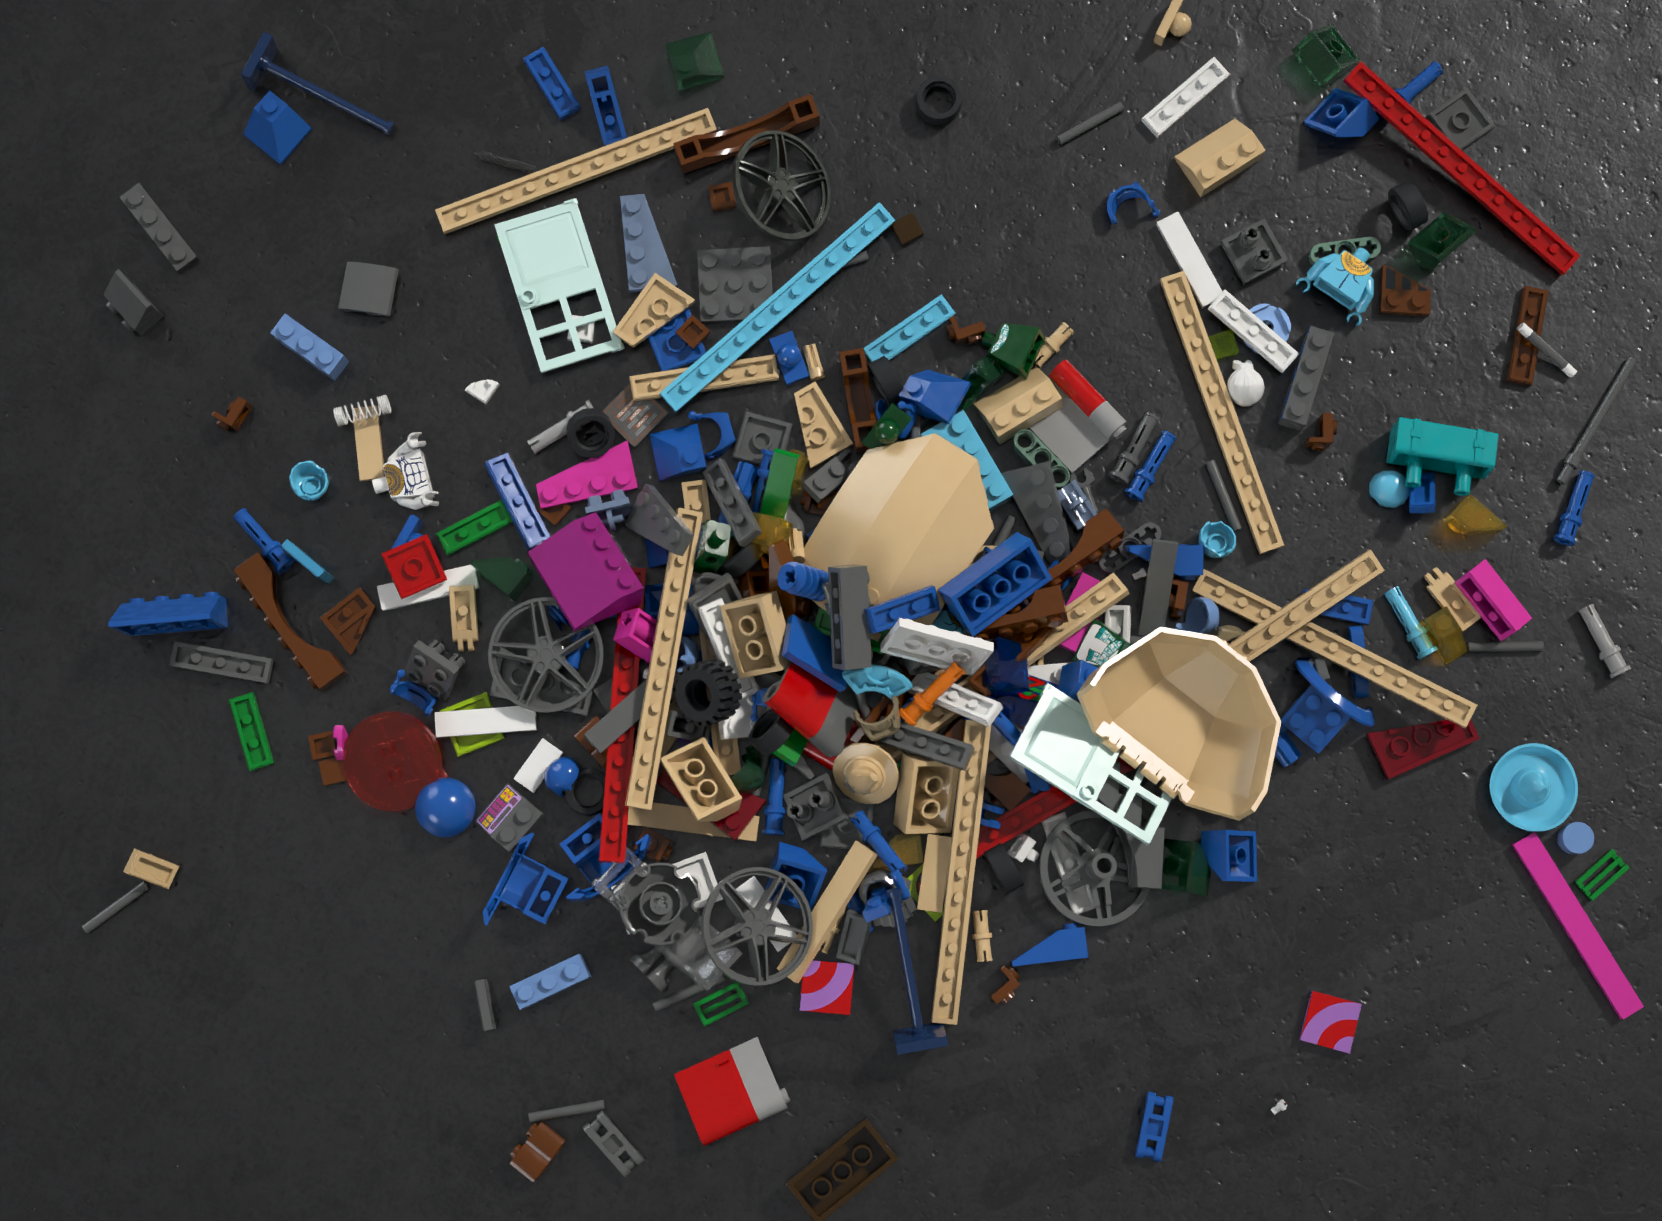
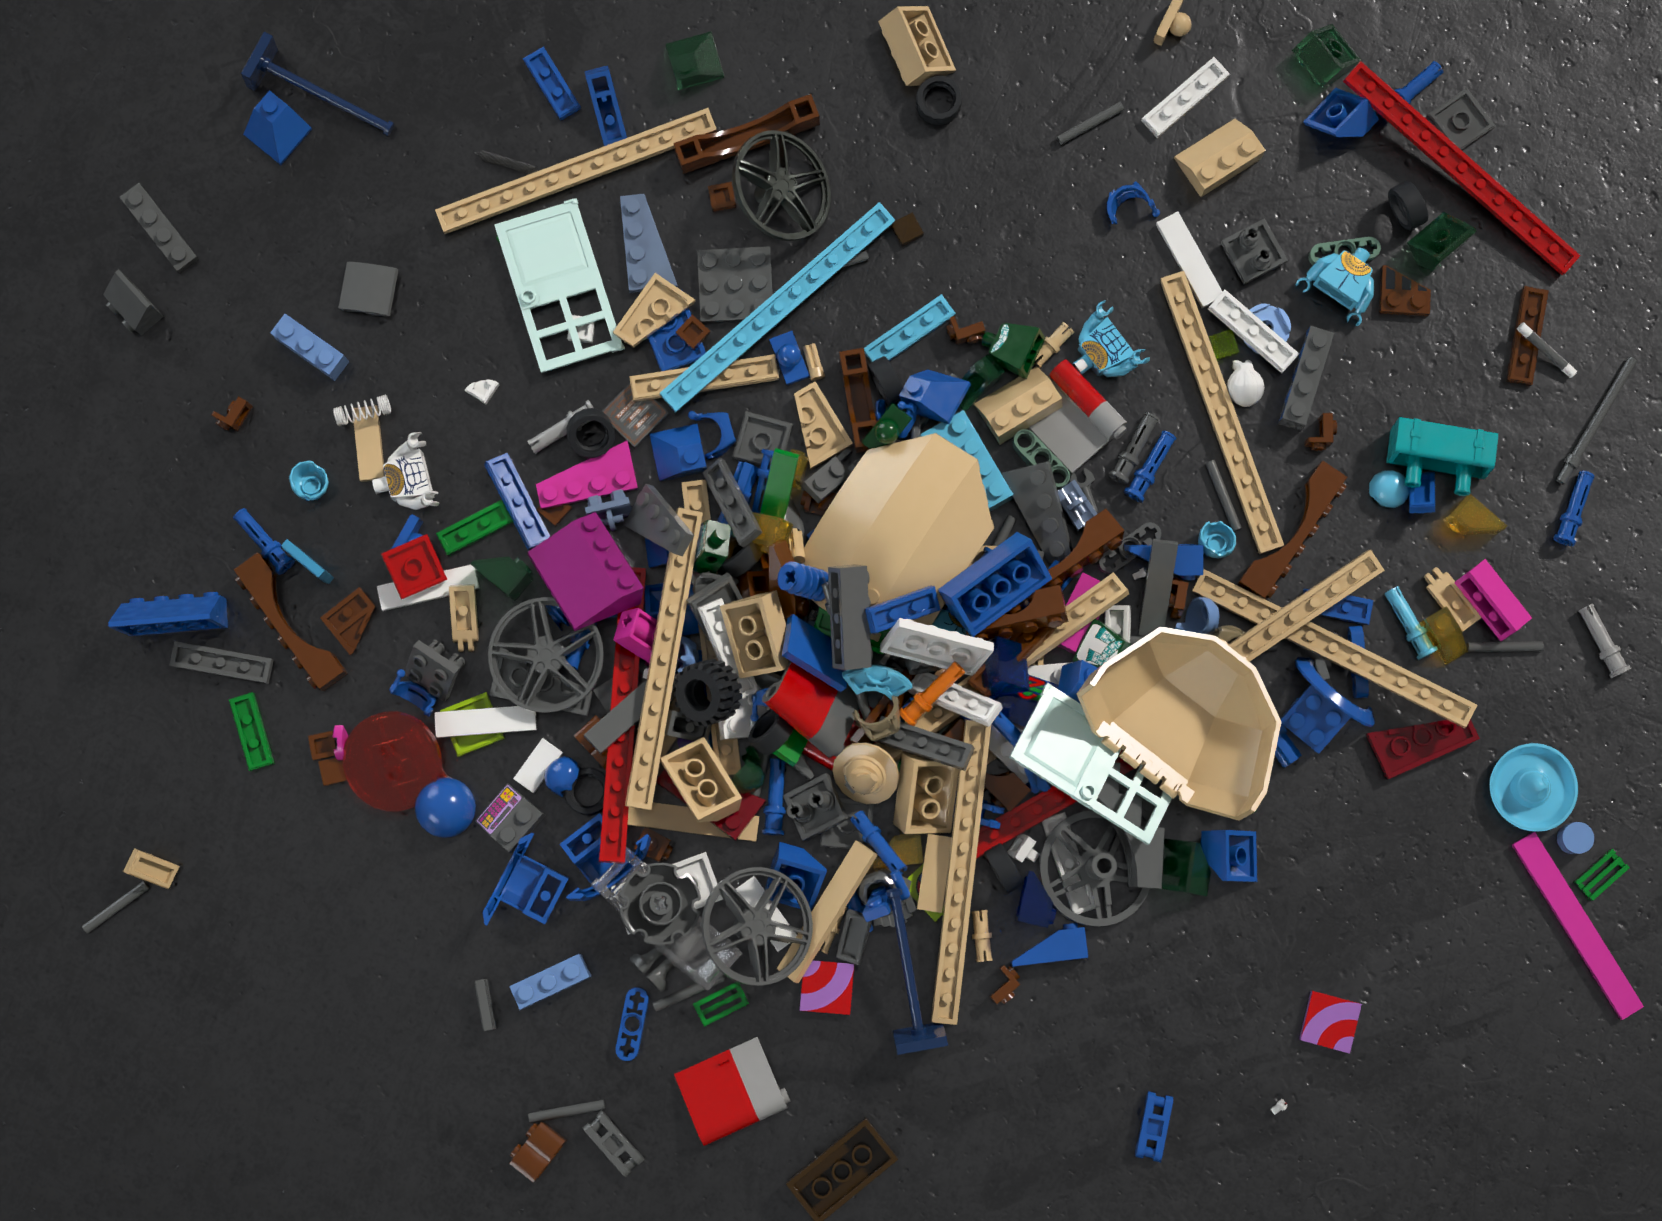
none -> blue beam [616,987,649,1061]
none -> tan slope [878,6,956,86]
none -> clear blue slope [1015,871,1056,928]
none -> medium azure torso [1072,300,1150,377]
none -> reddish brown arch [1236,460,1347,599]

